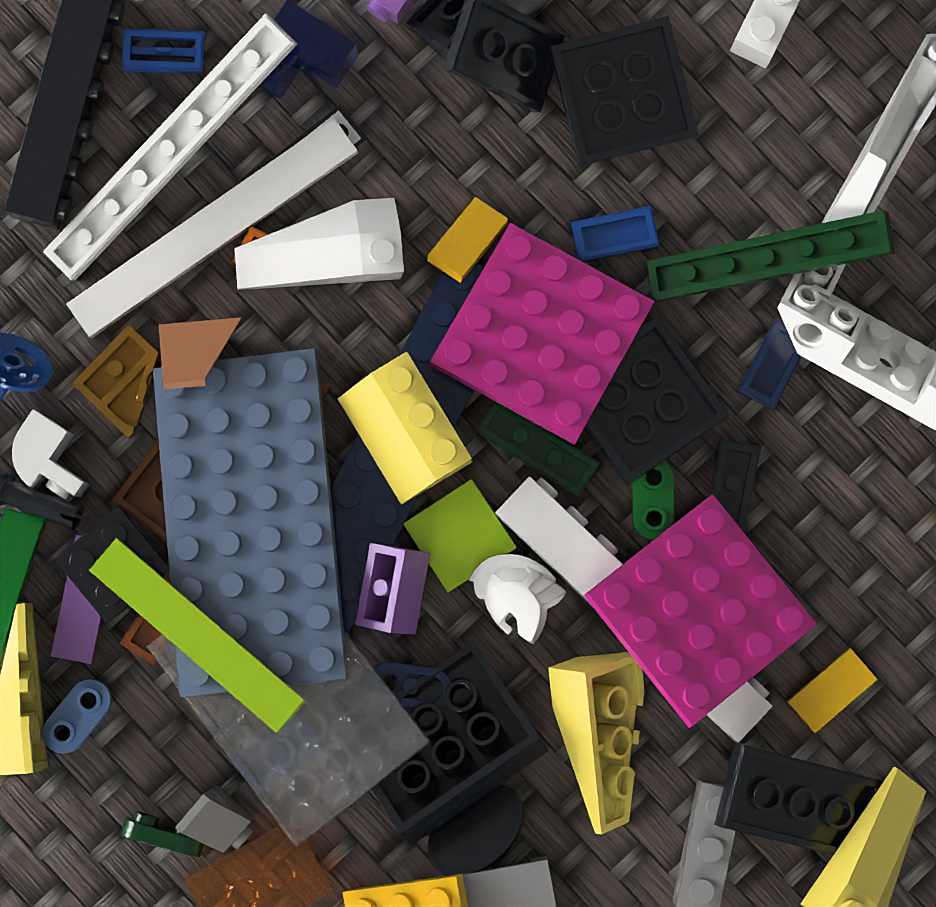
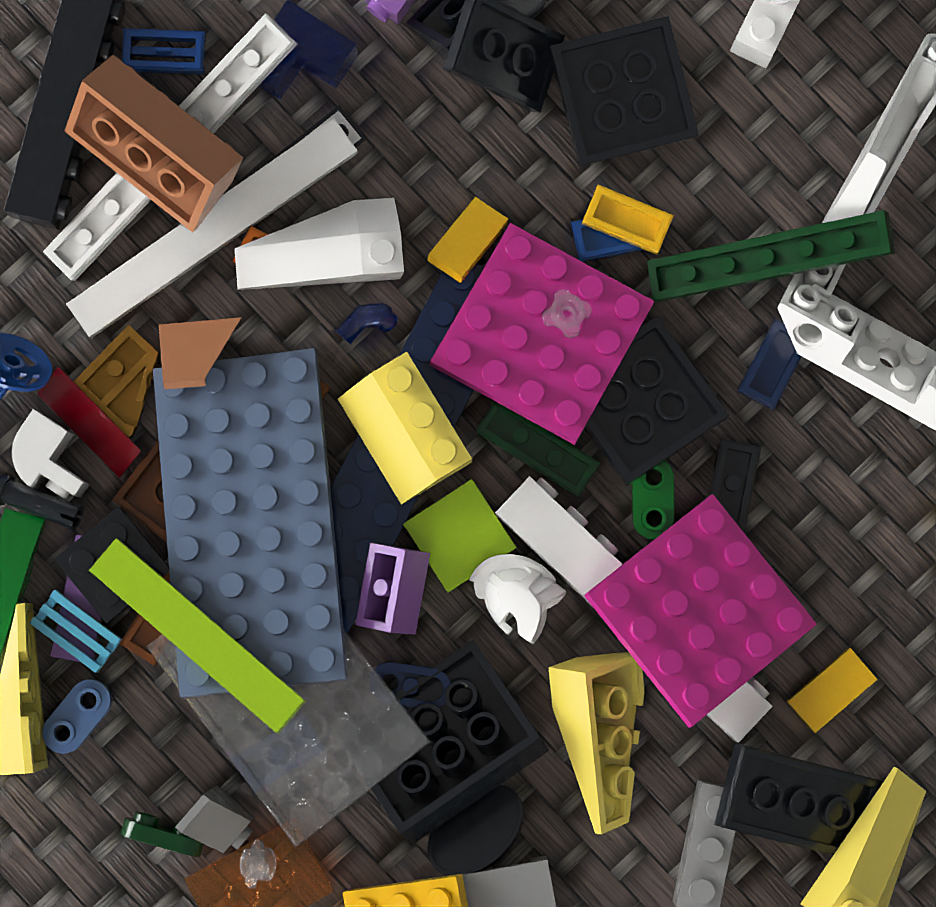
none -> medium azure tile [30,590,123,673]
none -> dark red sticker [37,367,141,478]
none -> nougat slope [65,55,243,233]
none -> clear plate [240,839,276,888]
none -> clear blue arm [335,303,398,345]
none -> clear plate [542,290,592,338]
none -> yellow tile [582,184,674,255]

